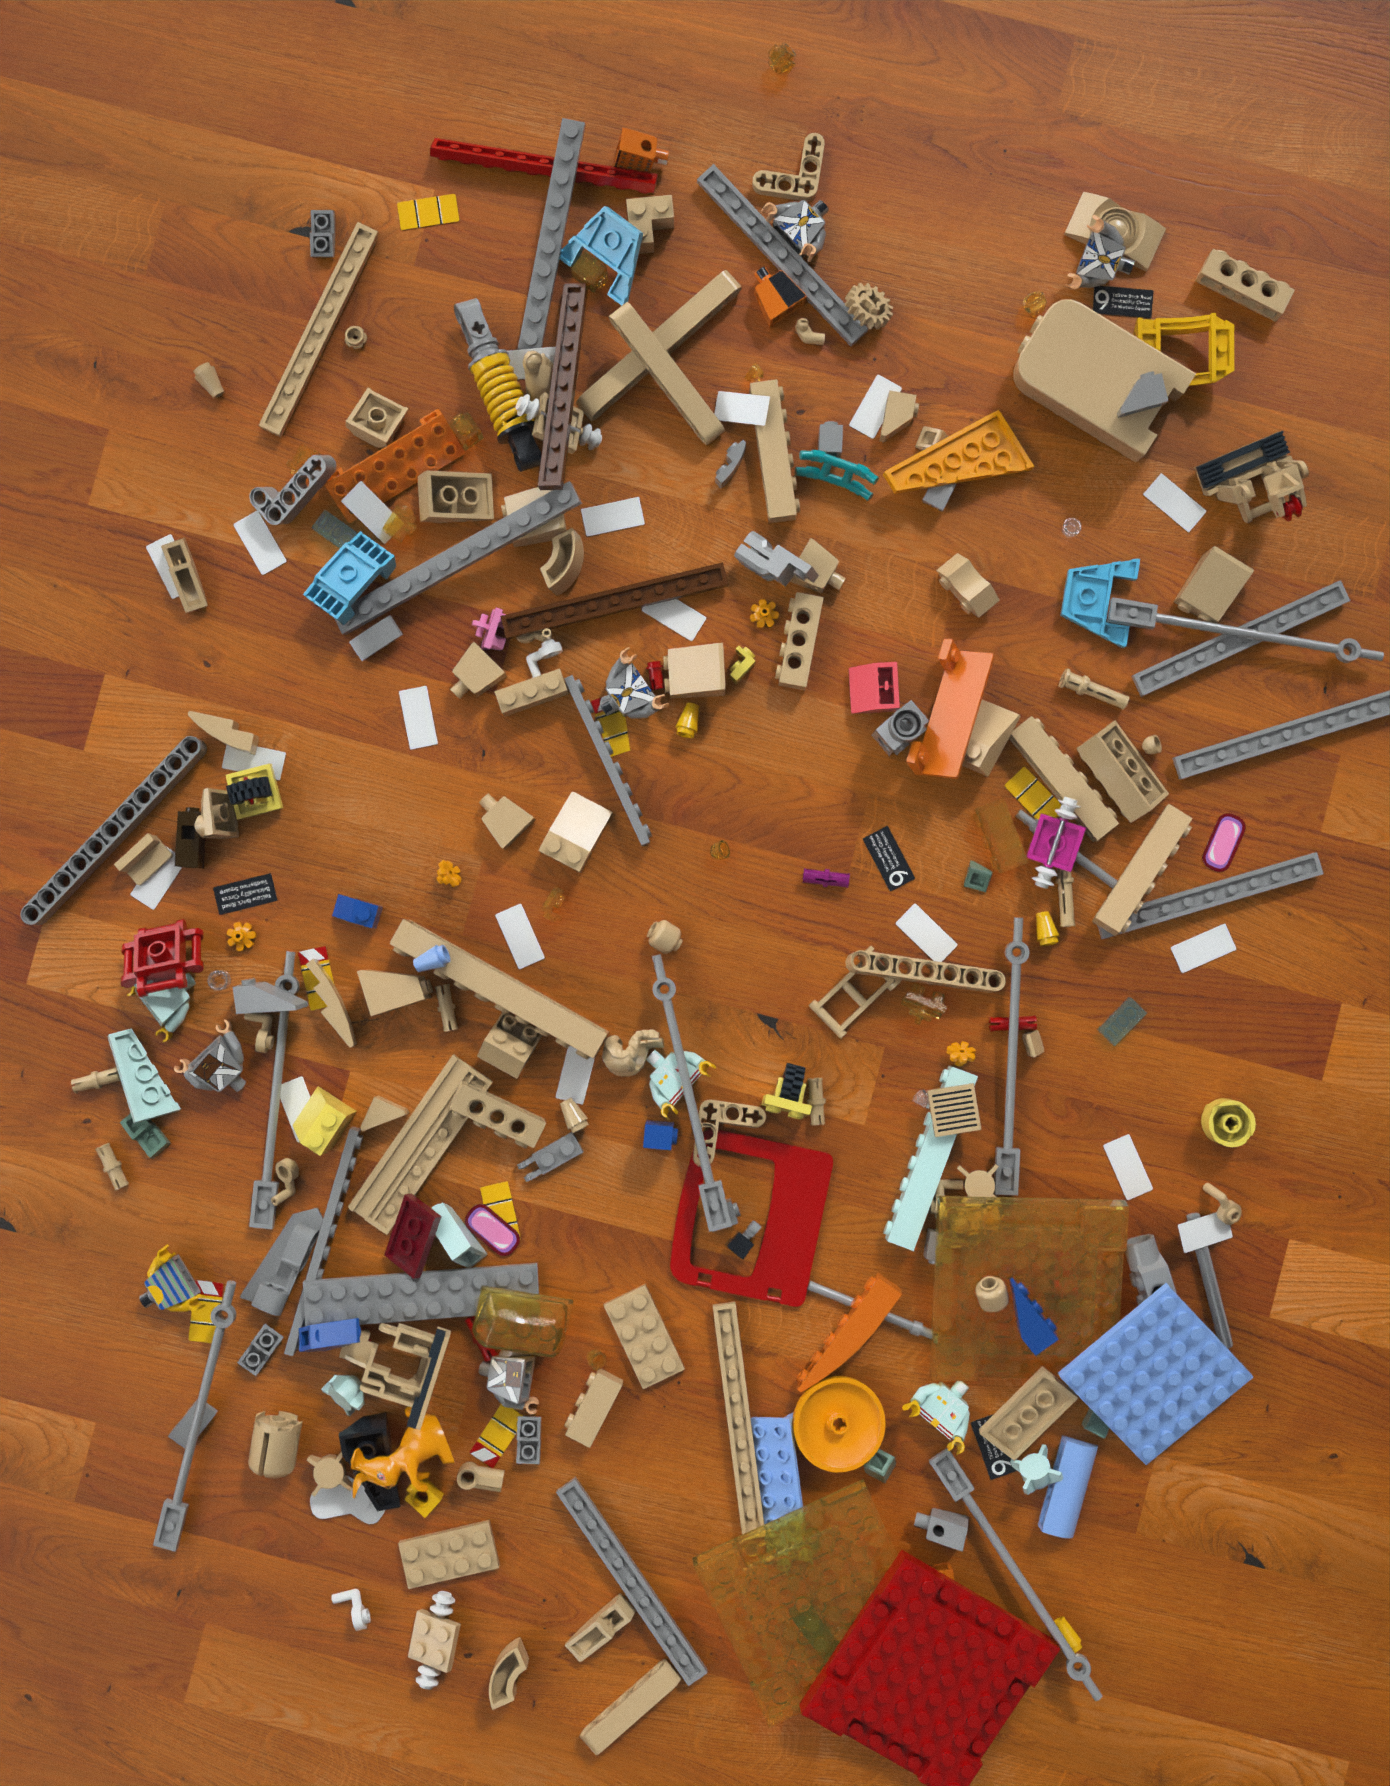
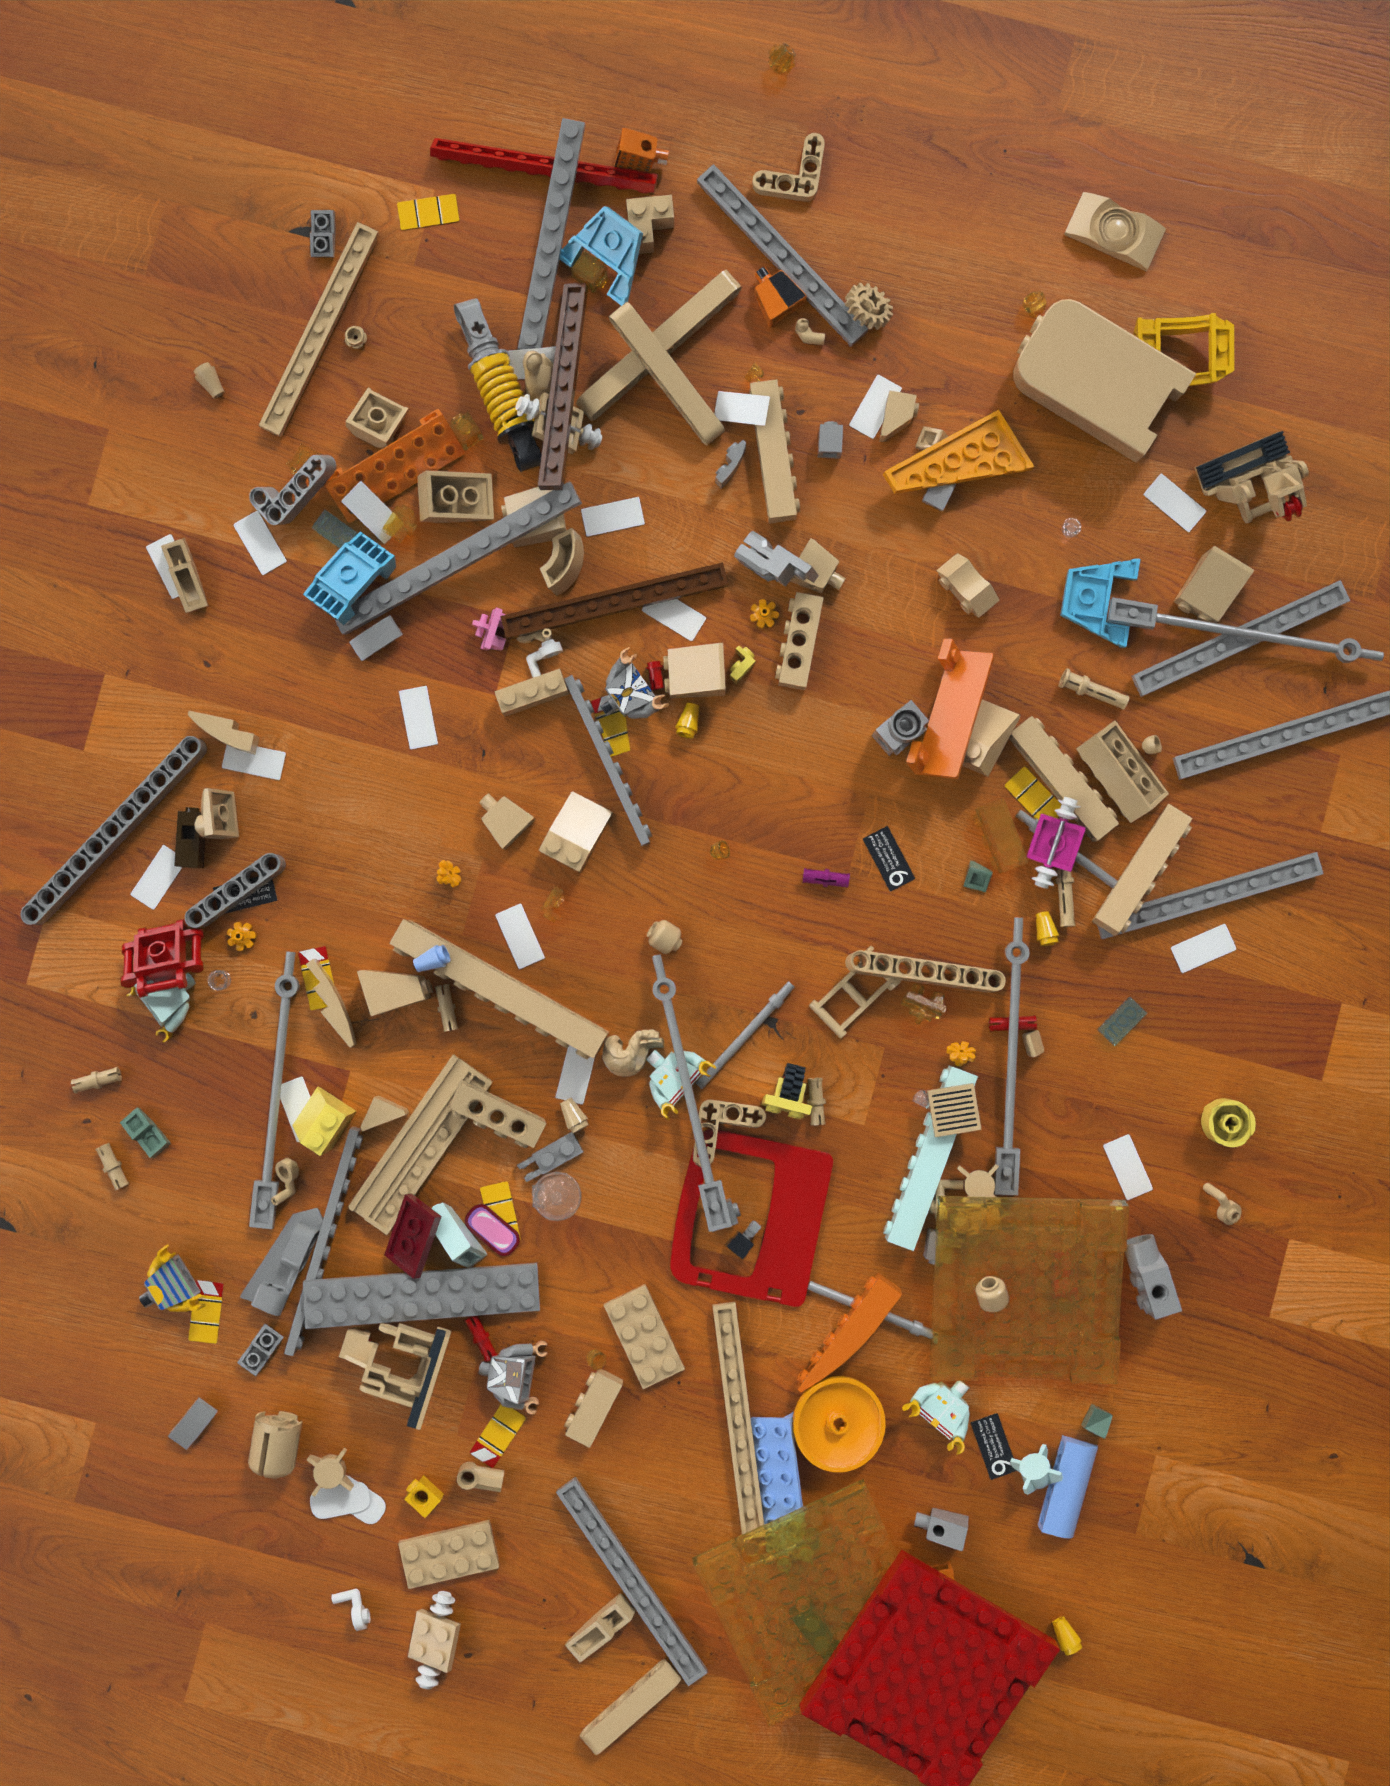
light aqua wing [107,1028,181,1124] -> none
tan panel [114,833,173,886] -> none
light grey bar [153,1280,236,1552] -> none
torso [174,1020,246,1092] -> none
light yellow plate [226,763,283,820] -> none
light grey slope [233,978,308,1014] -> none
tan plate [244,1013,274,1053] -> none
slope [299,1318,361,1352] -> none
light aqua piece [321,1375,365,1416] -> none
blue slope [332,894,383,929] -> none
black wedge [339,1412,401,1512] -> none
light orange animal [351,1407,455,1498] -> none
tan torso [450,642,507,699] -> none
clear yellow windscreen [472,1285,573,1358] -> none
tan slope [477,1012,542,1079] -> none
tan brick [489,1637,529,1710] -> none
light grey slope [516,1416,541,1464] -> none
blue brick [643,1120,678,1150] -> none
torso [760,200,829,262] -> none
teal piece [794,450,879,501] -> none
coral slope [848,662,900,714] -> none
sand green slope [863,1449,896,1483] -> none
white sticker [896,904,958,962] -> none
light grey bar [929,1448,1103,1701] -> none
tan plate [979,1366,1078,1461] -> none
blue slope [1010,1277,1059,1356] -> none
light blue plate [1058,1283,1253,1465] -> none
torso [1065,215,1135,289] -> none
black sticker [1092,286,1154,318] -> none
light grey slope [1117,371,1168,418] -> none
white sticker [1178,1212,1233,1253] -> none
light grey axle [1187,1213,1233,1348] -> none
tan brick [1195,249,1295,322] -> none
sticker [1202,813,1246,872] -> none
none -> light grey beam [185,853,286,928]
none -> clear piece [532,1172,581,1221]
none -> light grey bar [696,981,795,1089]

